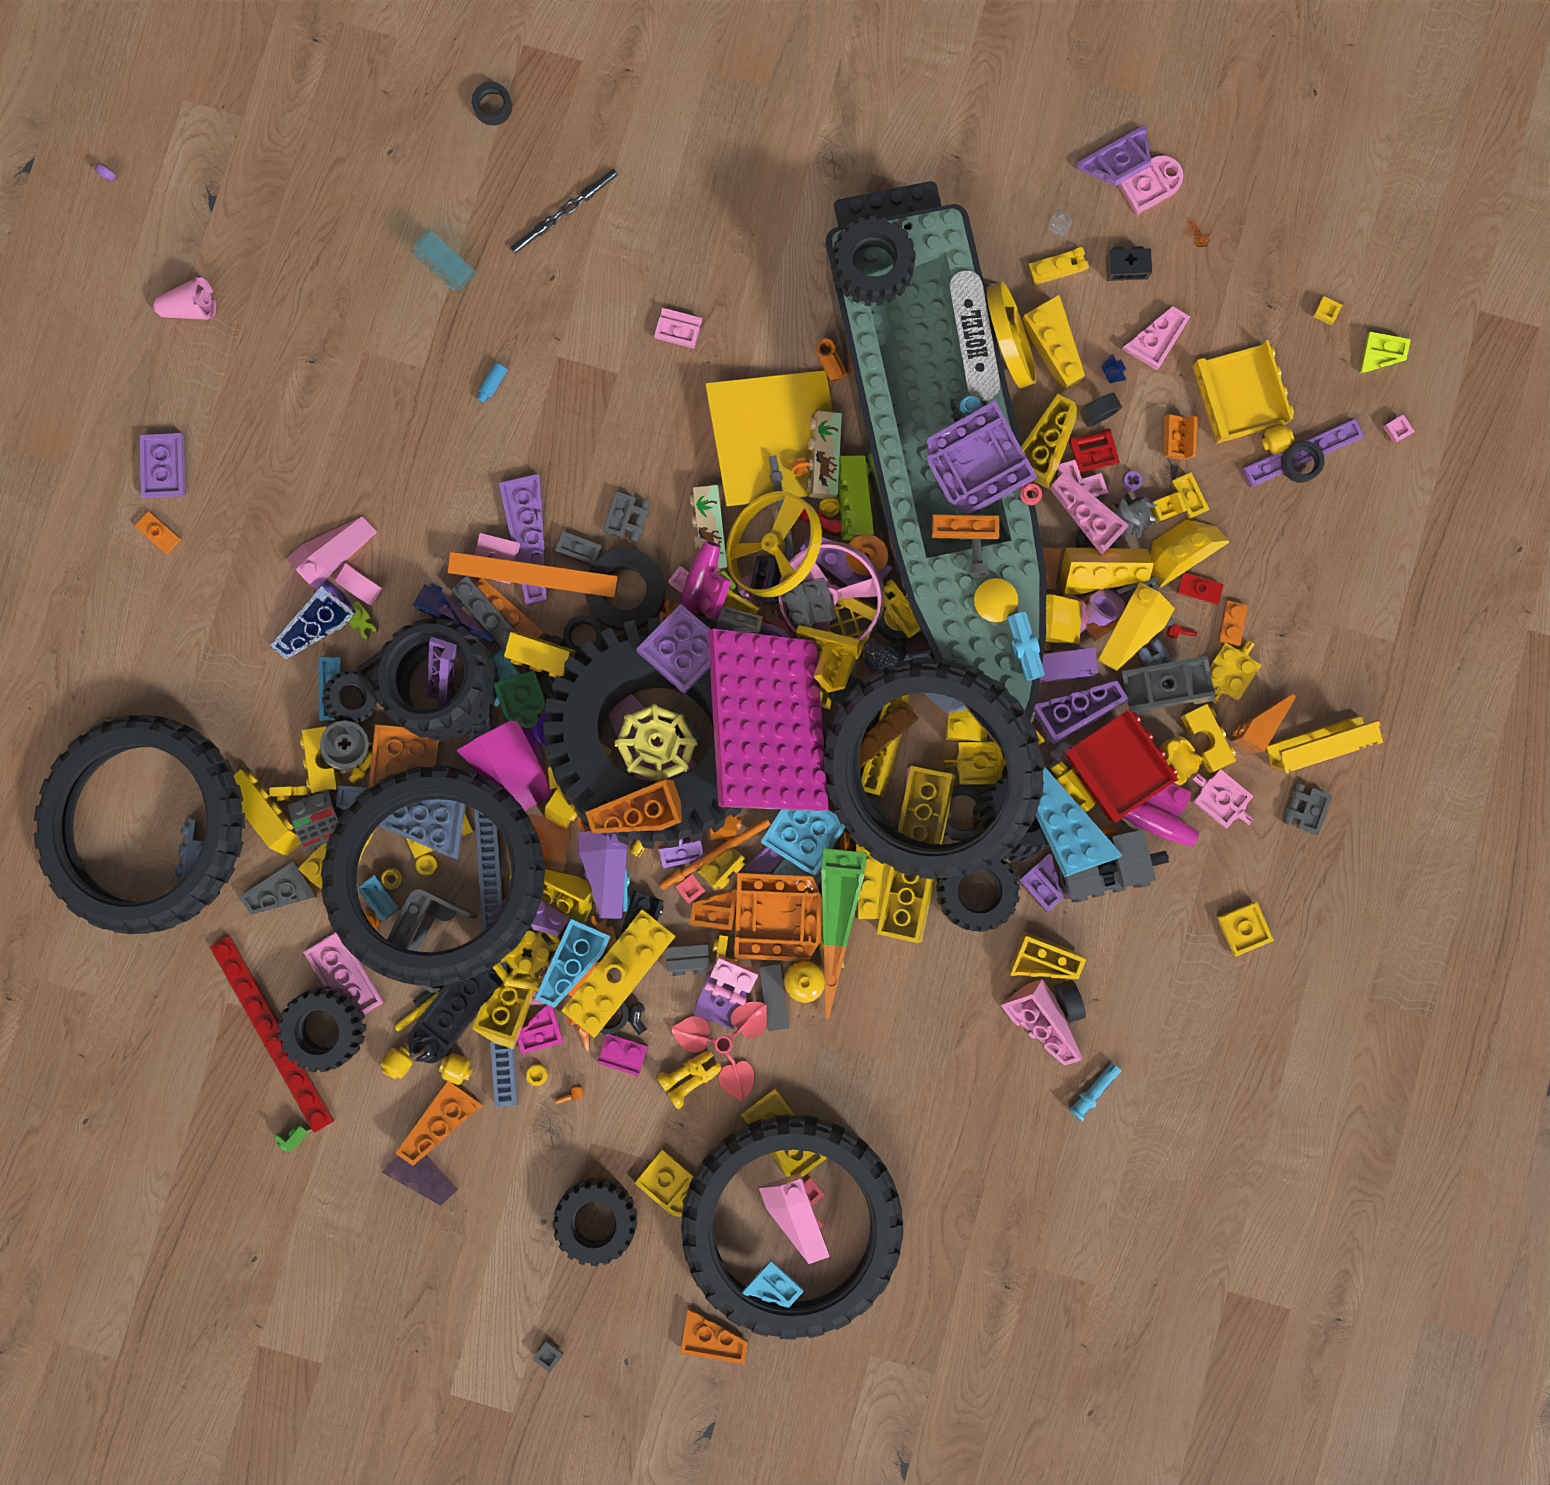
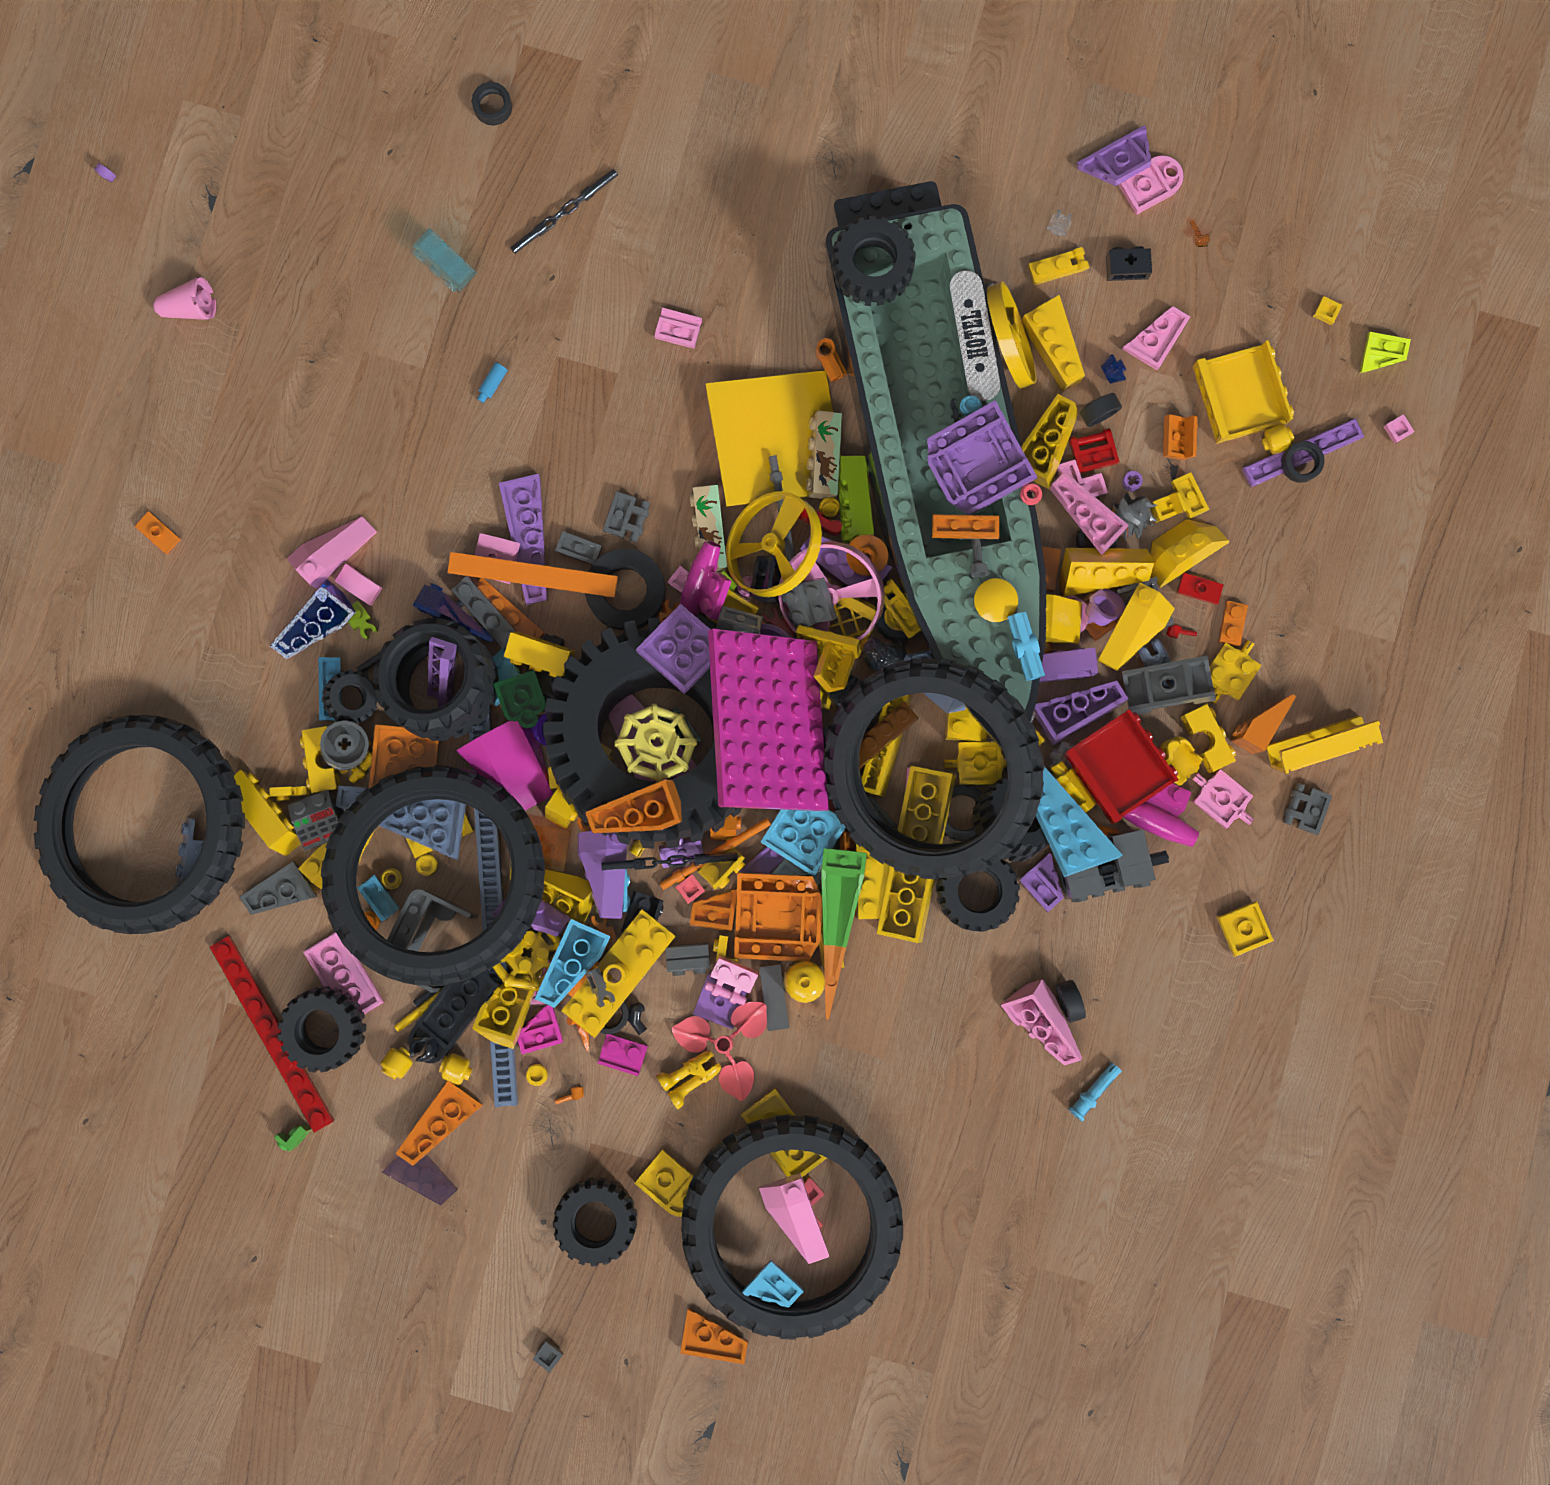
medium lavender plate [140,433,186,498] -> none
black tyre [563,615,603,656] -> none
orange plate [791,458,810,476] -> none
yellow wedge [1008,932,1086,979] -> none
none -> dark grey plate [585,968,615,1008]
none -> black piece [601,852,738,871]

